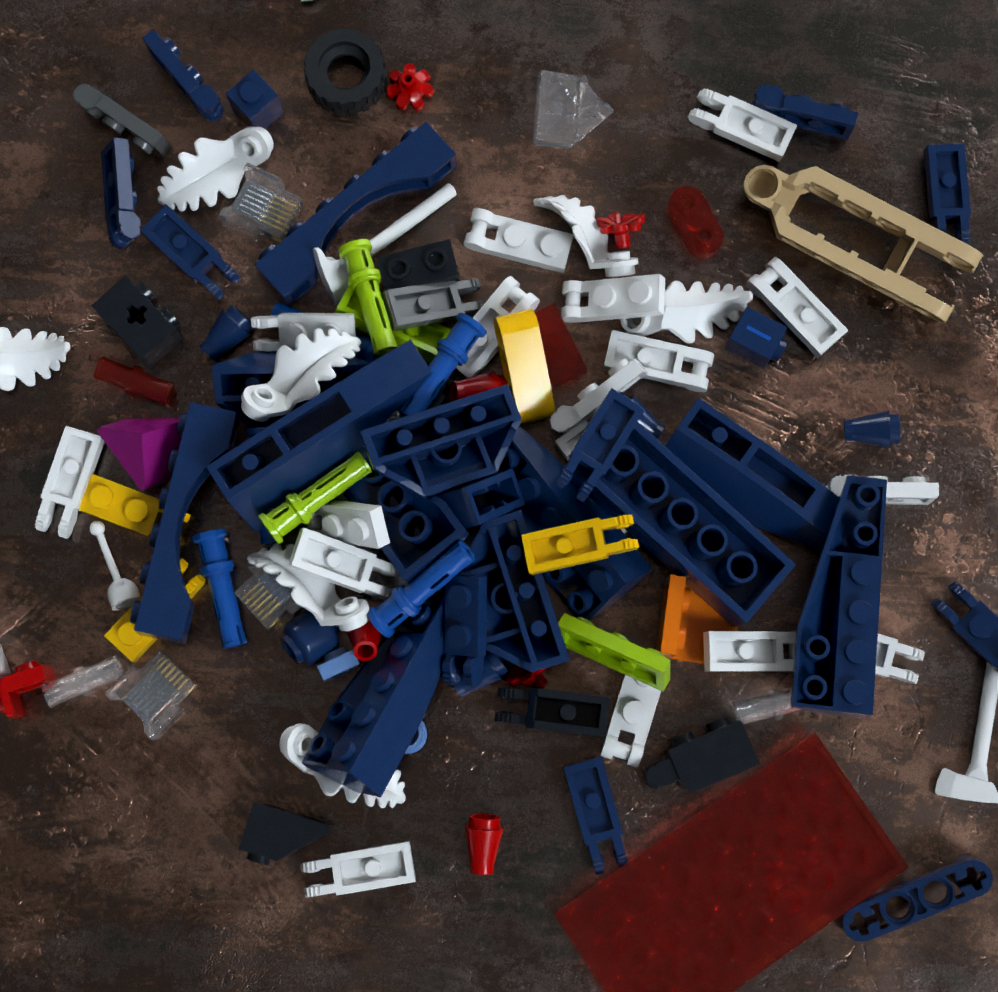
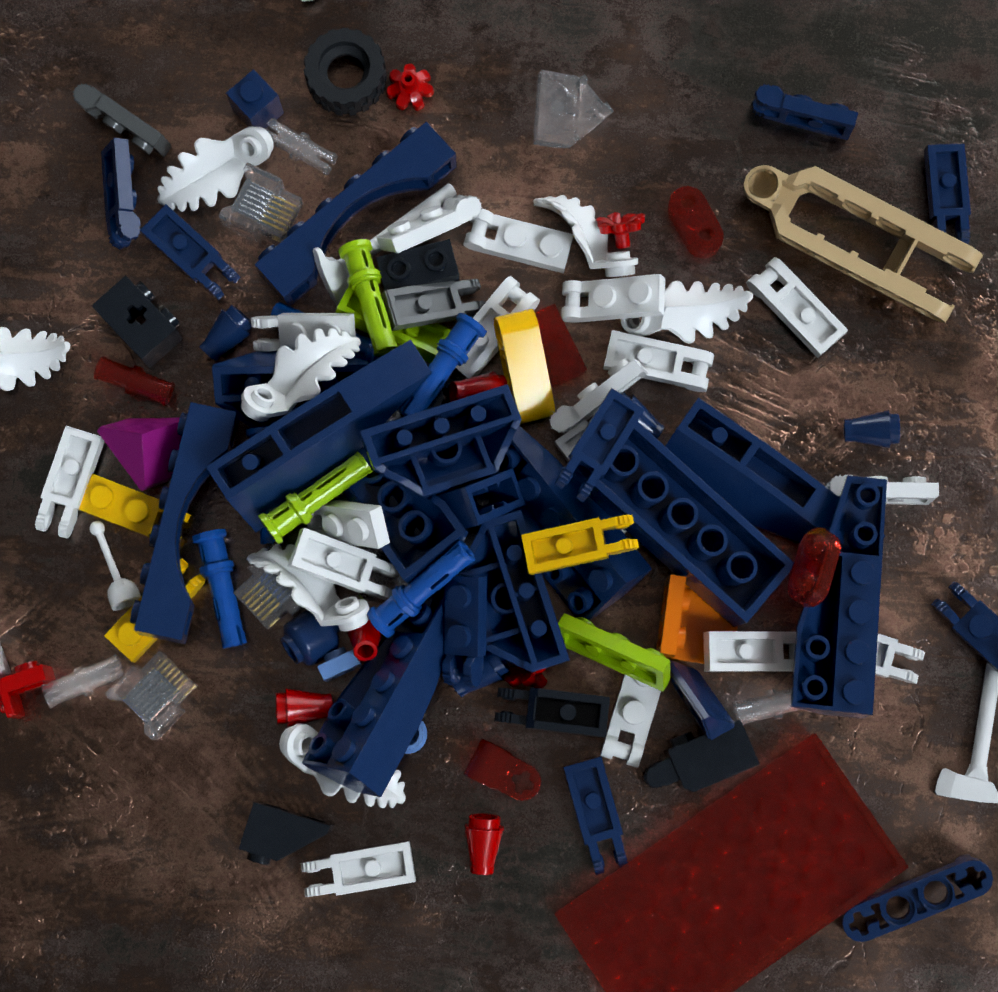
dark blue hinge [142,29,224,123] -> none
white hinge [688,88,797,162] -> none
dark blue brick [725,306,788,369] -> none
none -> clear pin [264,118,338,176]
none -> red cone [275,689,332,728]
none -> white hinge [377,195,482,253]
none -> clear red piece [463,738,542,801]
none -> dark blue slope [670,660,735,740]
none -> clear red plate [788,527,841,607]

